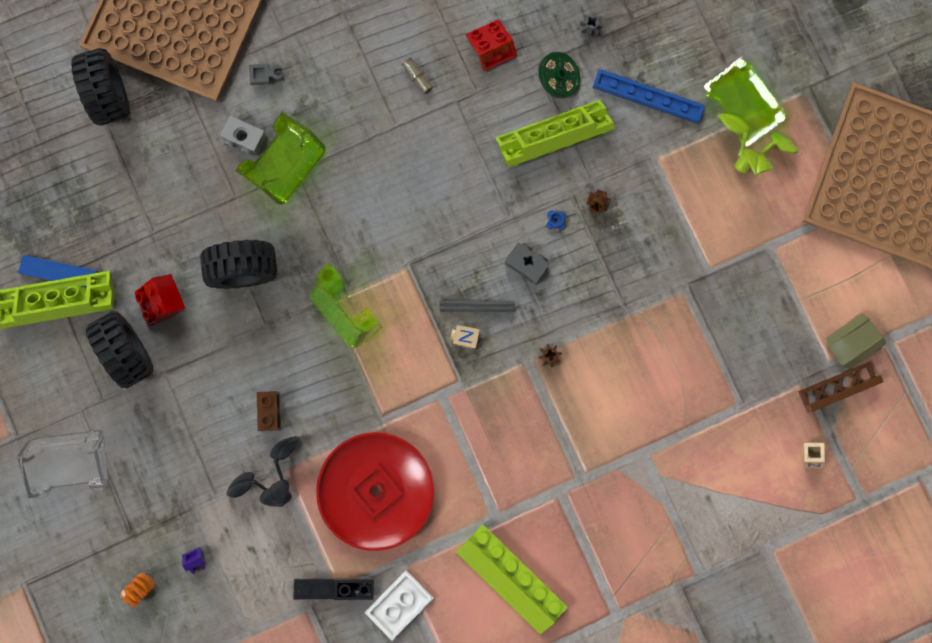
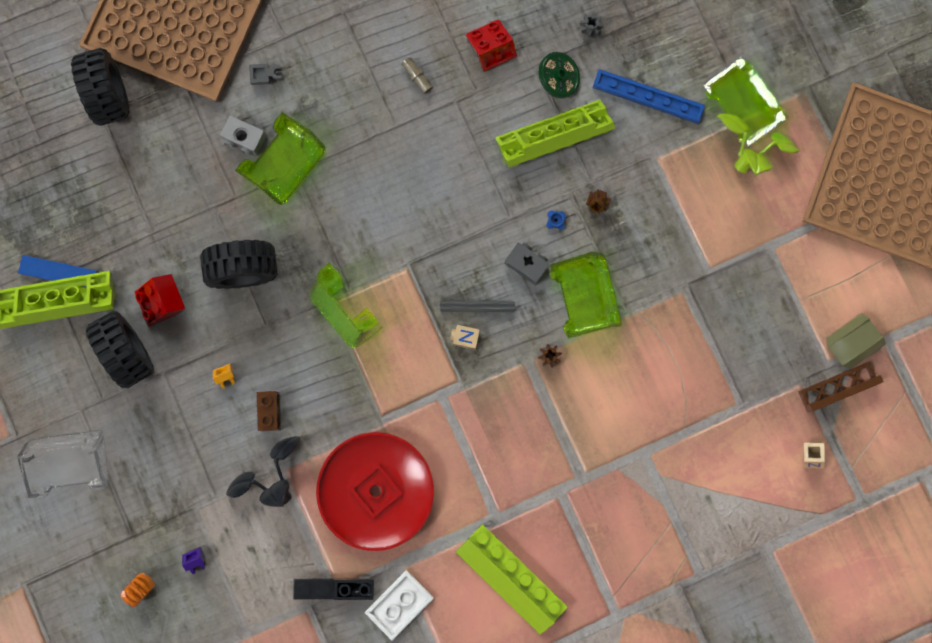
none -> light orange tile [213,363,235,389]
none -> clear neon green windscreen [550,252,622,339]

